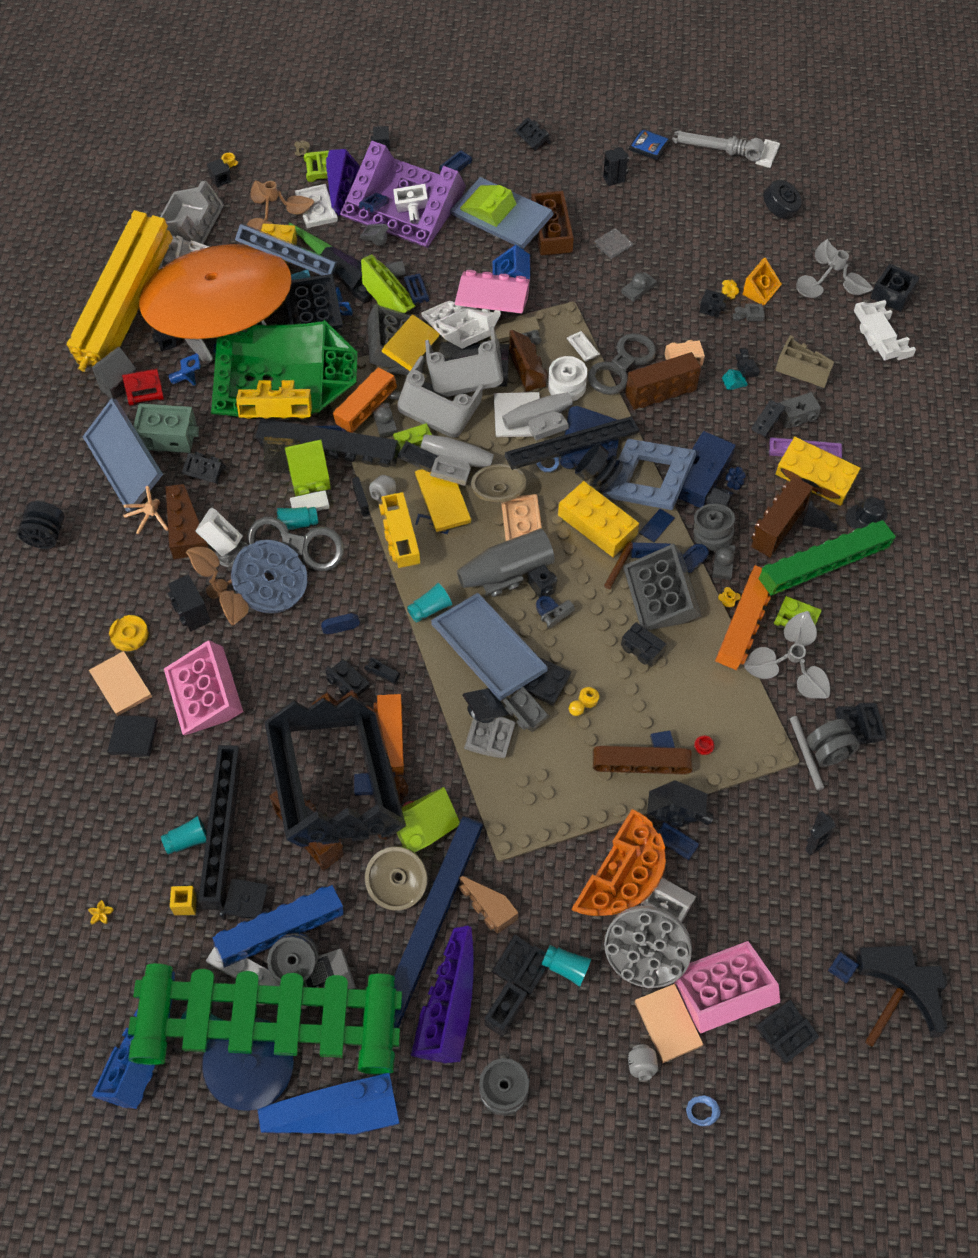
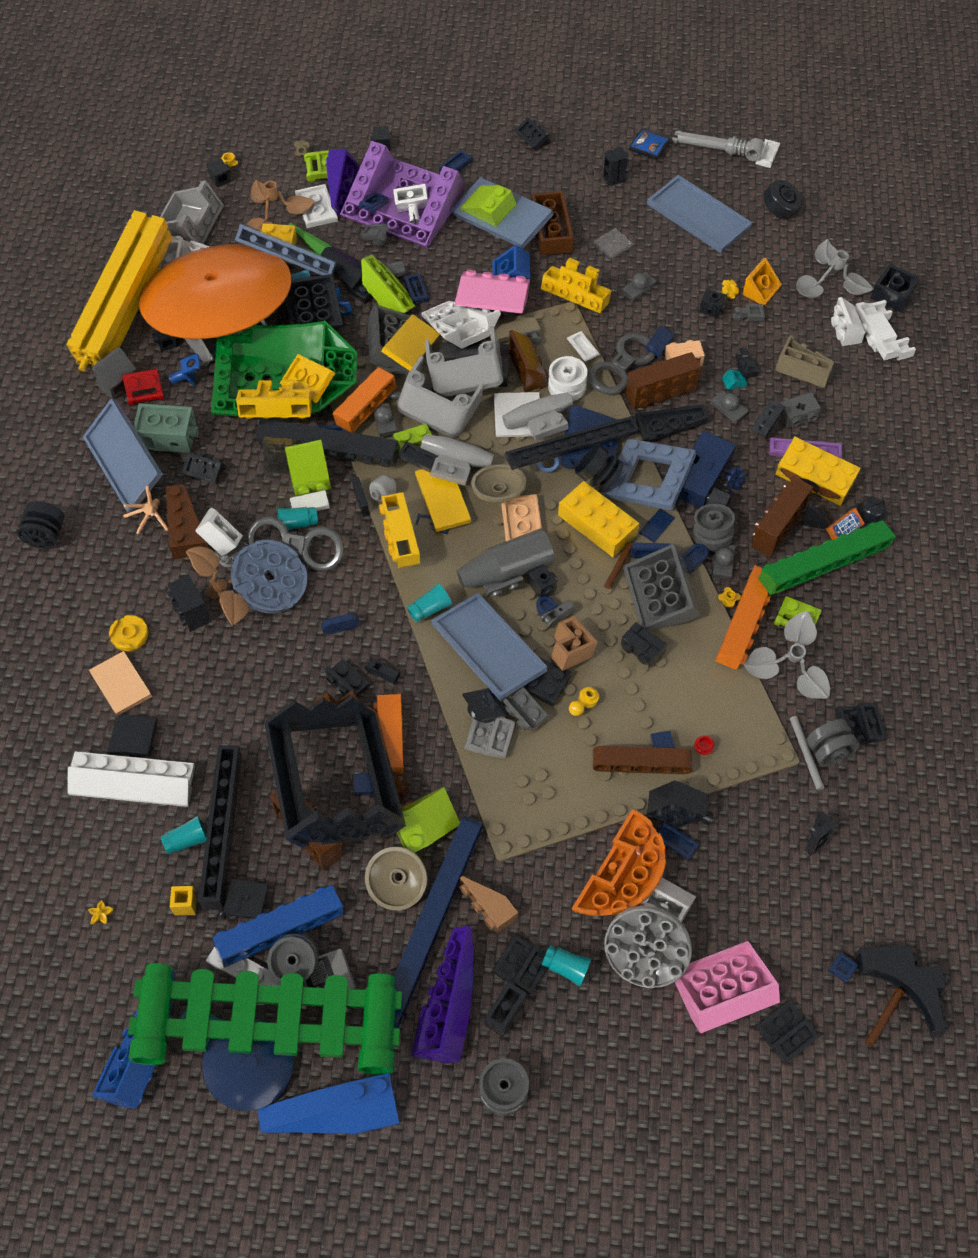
bright pink slope [164,640,243,735] -> none
light grey head [628,1044,658,1081] -> none
light nougat tile [635,984,703,1063] -> none
medium blue piece [686,1095,721,1126] -> none
none -> white slope [68,751,195,807]
none -> yellow tile [279,354,335,403]
none -> yellow piece [541,258,612,313]
none -> medium nougat brick [551,616,598,671]
none -> black wing [635,404,709,442]
none -> dark blue tile [645,326,674,357]
none -> sand blue tile [647,175,752,253]
none -> dark grey tile [710,391,749,424]
none -> tile [826,508,865,540]
none -> white slope [831,297,865,346]

